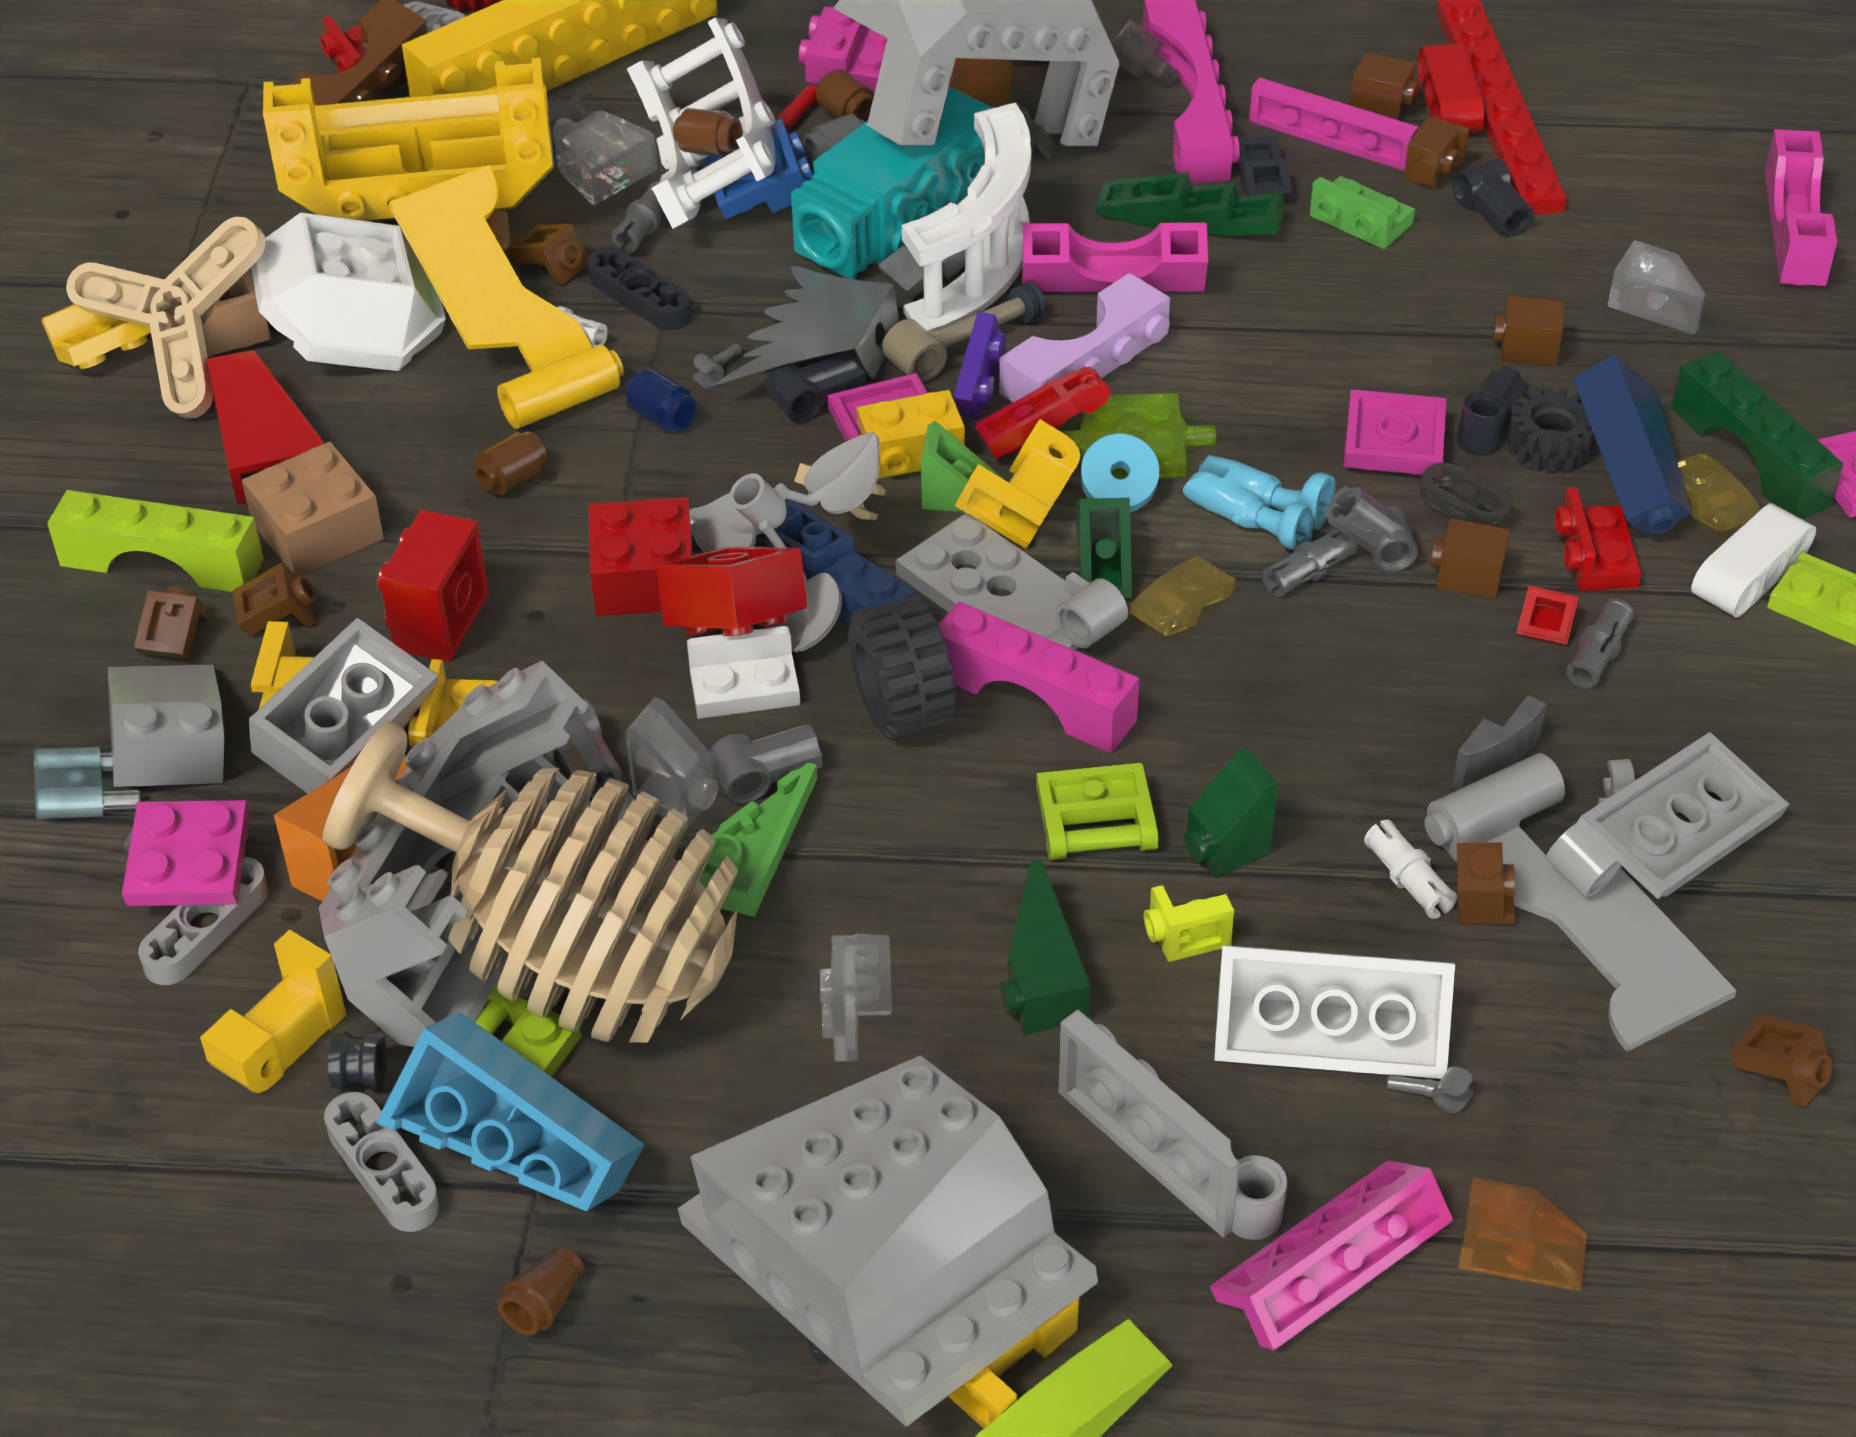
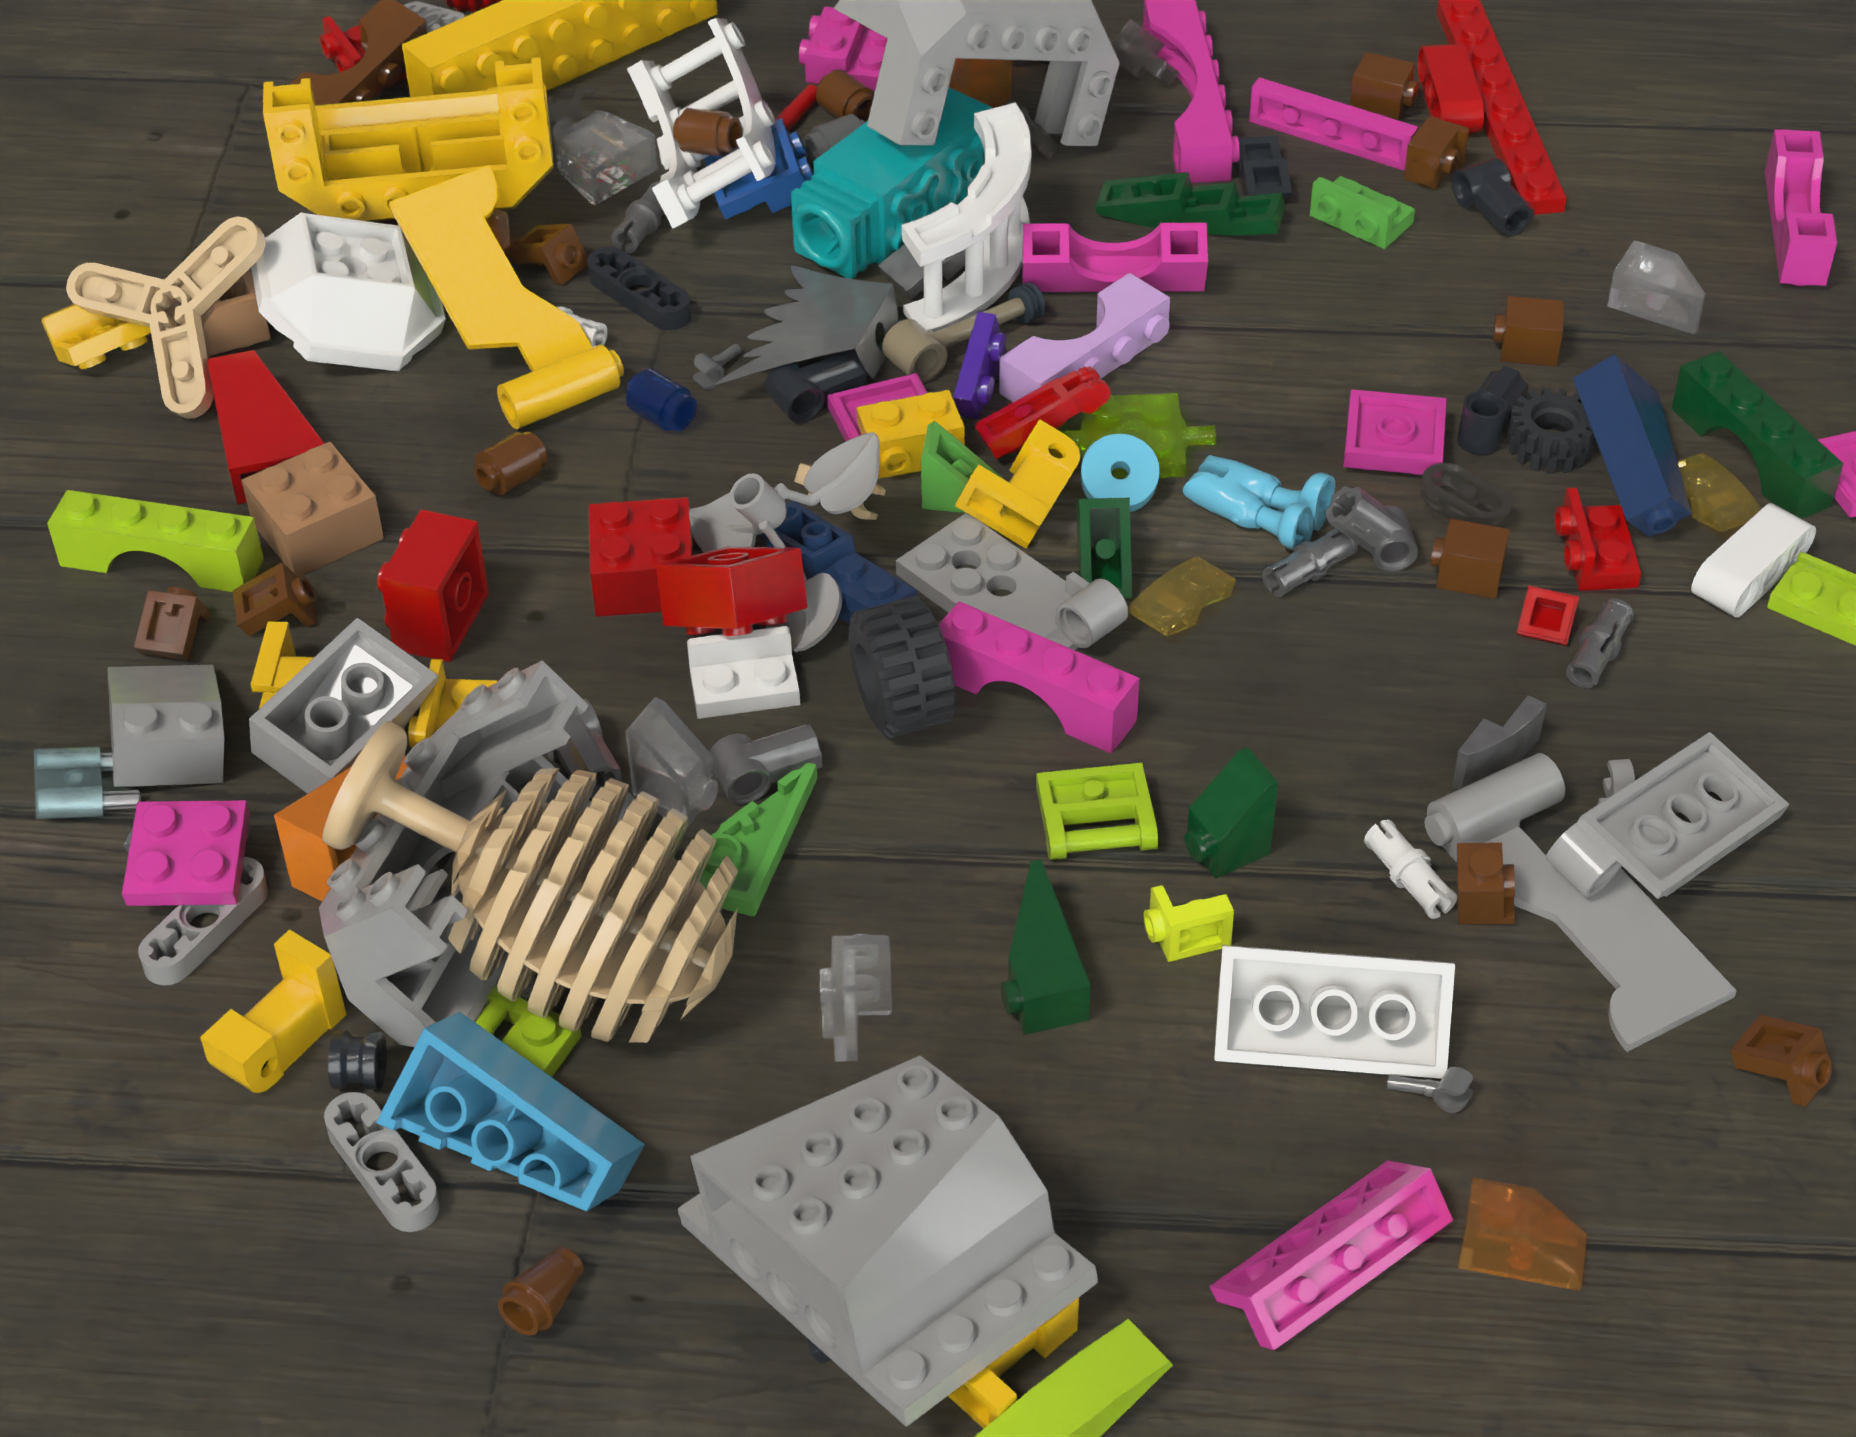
light grey hinge [1058,1010,1287,1240] -> none

